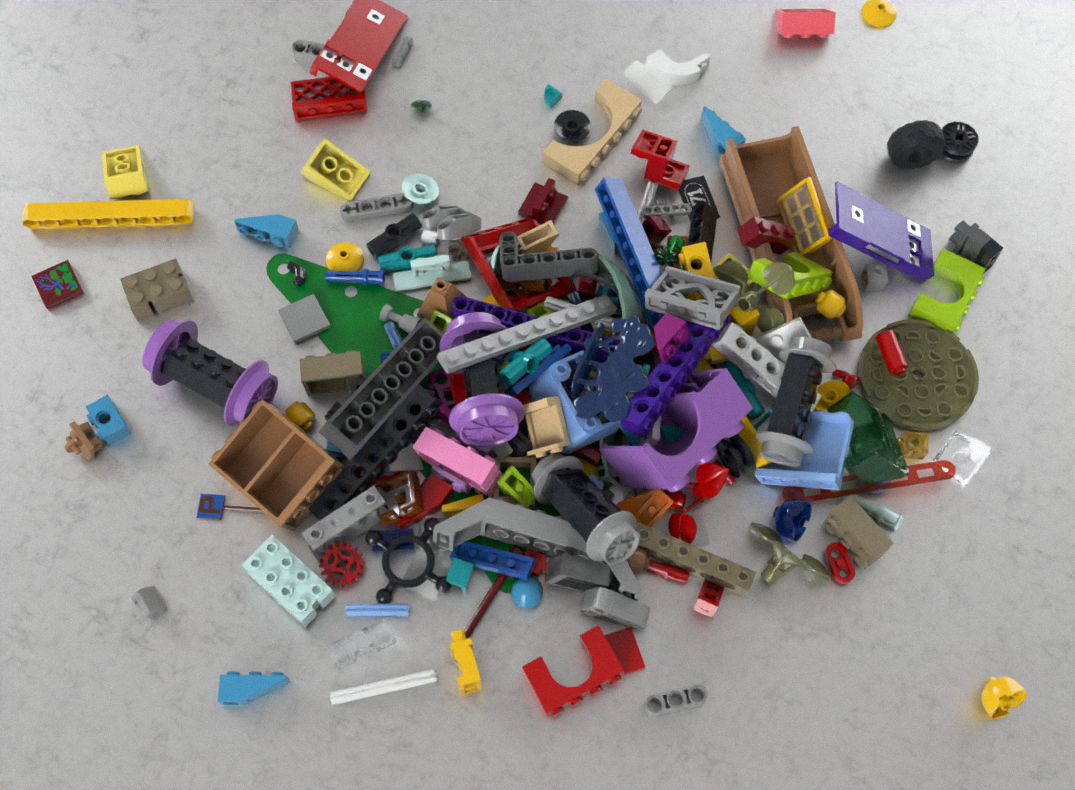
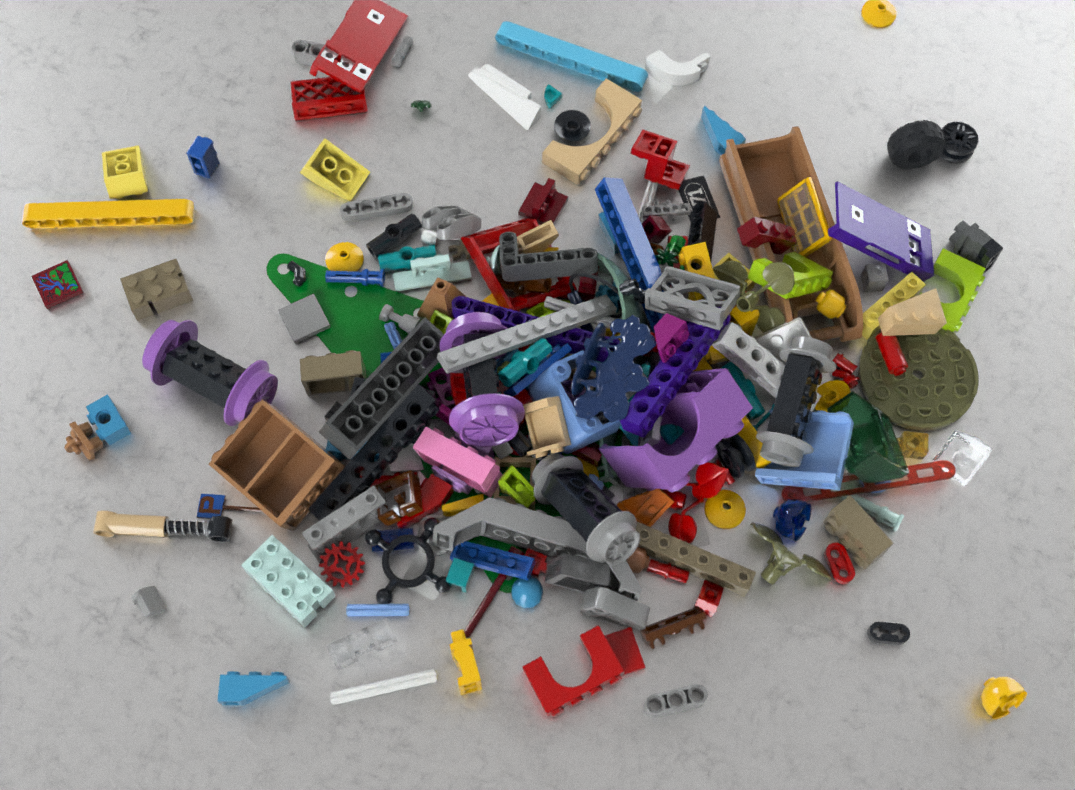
dark azure slope [234,214,299,248] -> none
yellow head [285,401,315,431] -> none
light aqua dish [402,173,439,204] -> none
coral slope [776,8,836,38] -> none
none -> piece [93,511,232,542]
none -> blue brick [186,136,220,179]
none -> white wedge [469,64,541,130]
none -> medium azure beam [495,21,648,92]
none -> black bar [619,278,646,304]
none -> reddish brown plate [640,606,707,649]
none -> yellow dish [705,489,746,529]
none -> red pin [832,353,858,375]
none -> light yellow brick [862,272,926,340]
none -> black beam [867,622,910,645]
none -> tan wedge [878,288,947,336]

